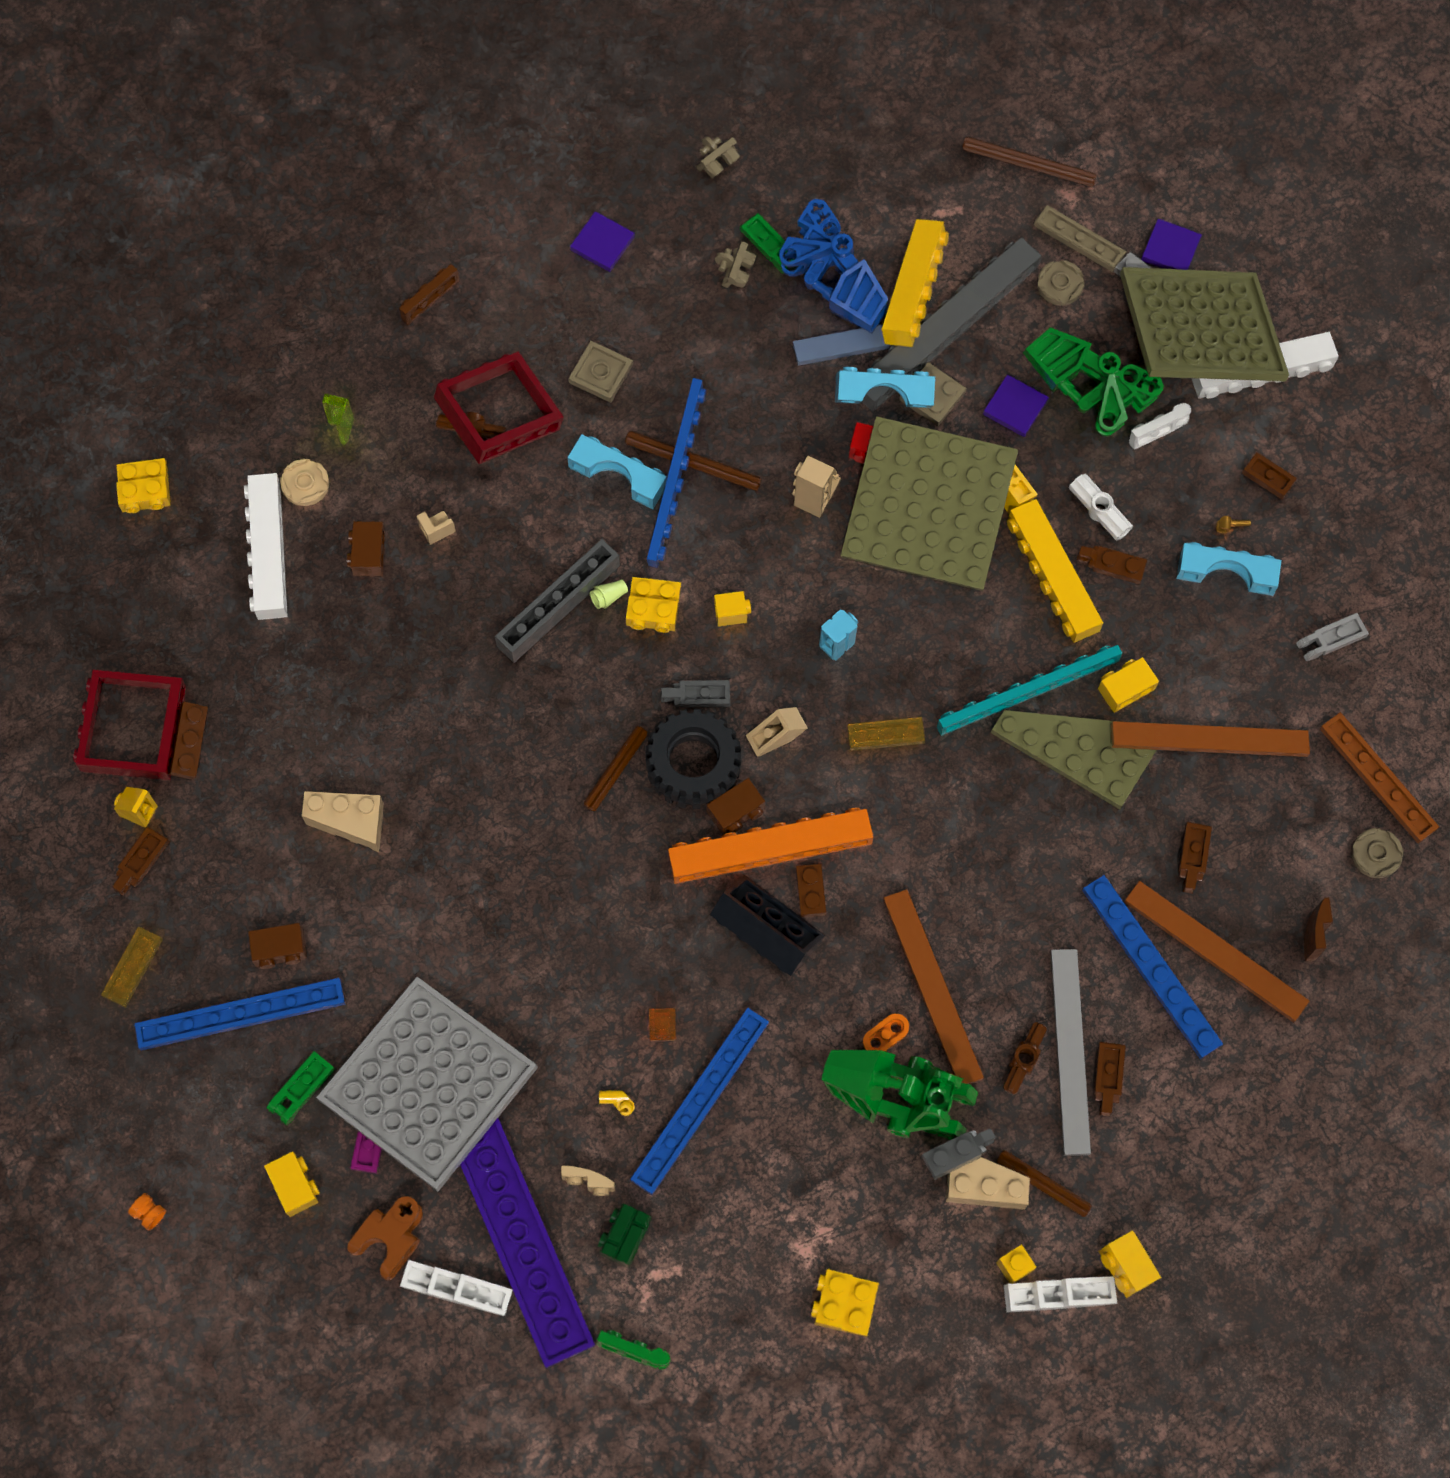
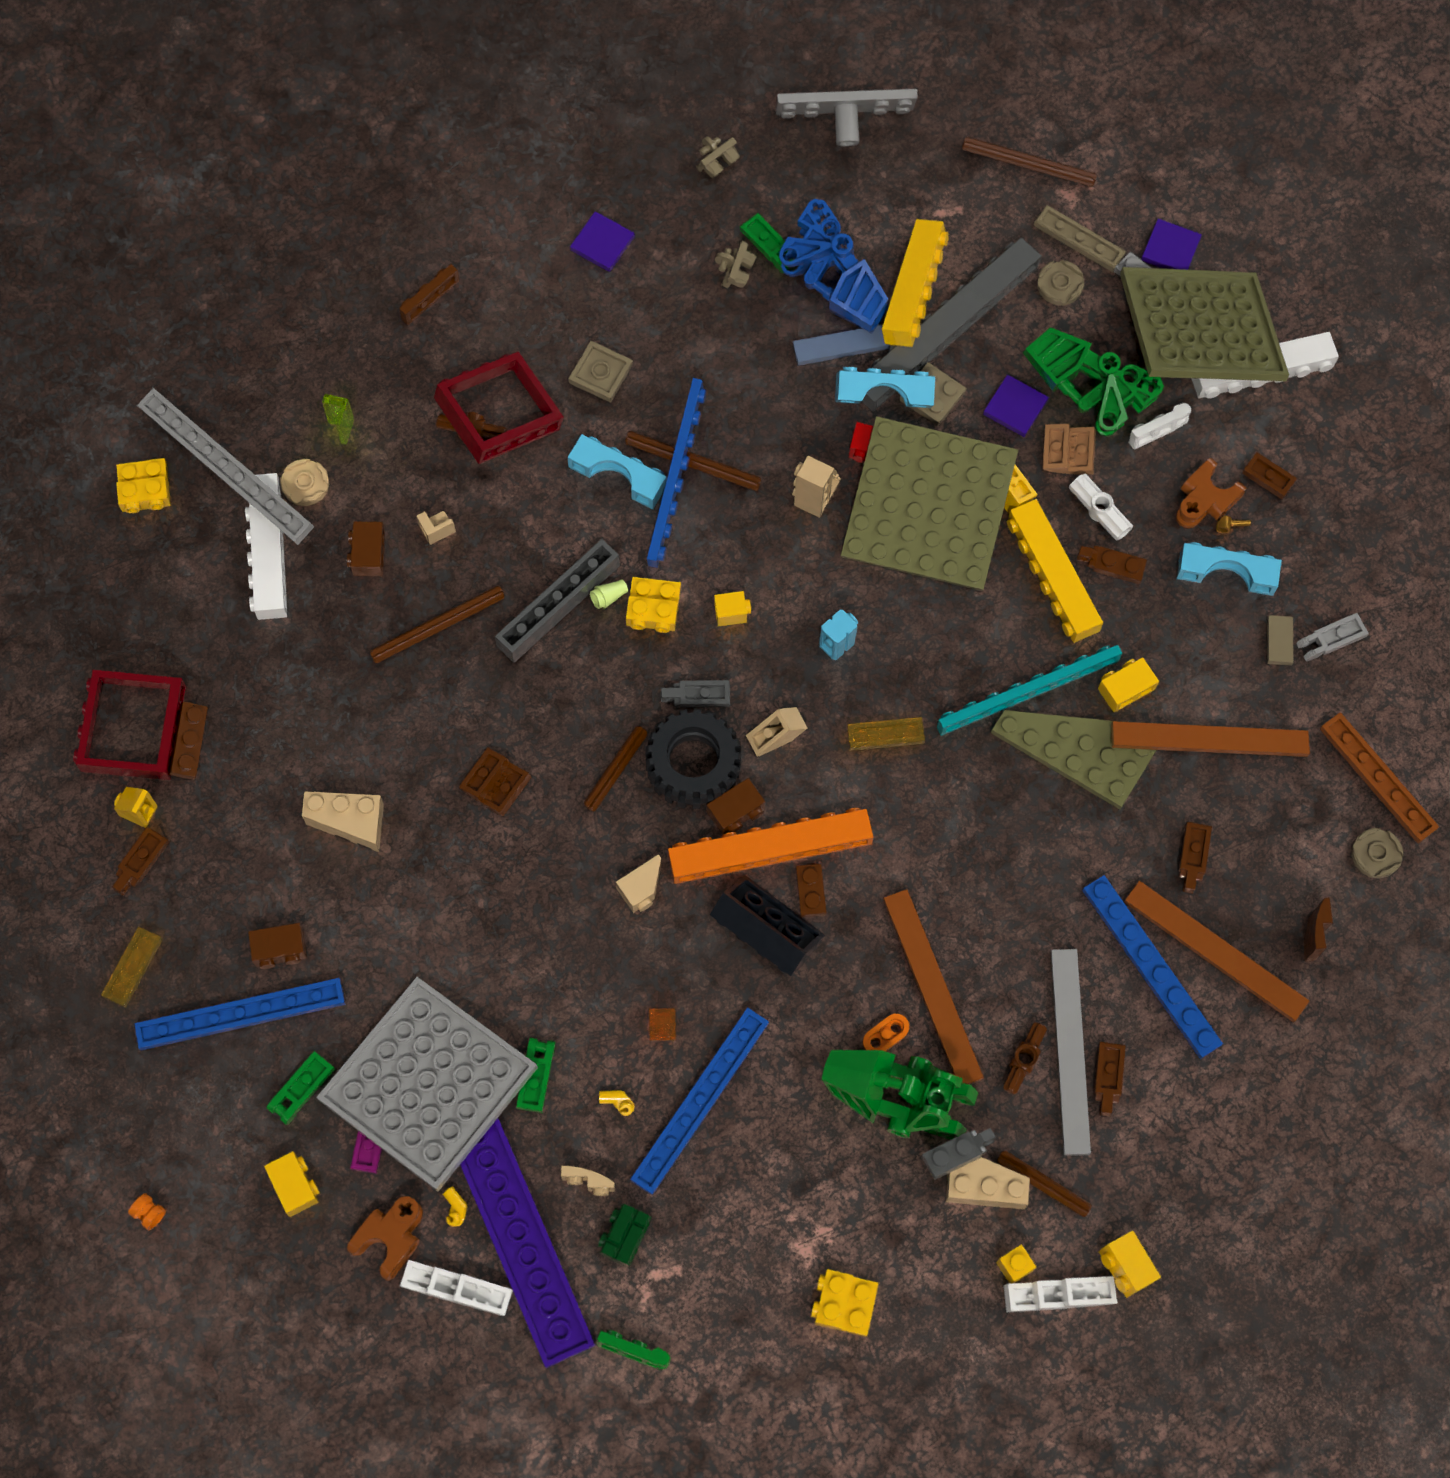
none -> light grey plate [137,388,314,545]
none -> reddish brown axle [370,586,504,663]
none -> yellow arm [443,1186,467,1227]
none -> reddish brown slope [459,748,532,817]
none -> green plate [516,1037,556,1113]
none -> tan slope [616,855,662,913]
none -> light grey plate [776,89,917,146]
none -> medium nougat slope [1043,424,1096,475]
none -> dark orange piece [1176,458,1246,529]
none -> dark tan tile [1267,615,1293,666]

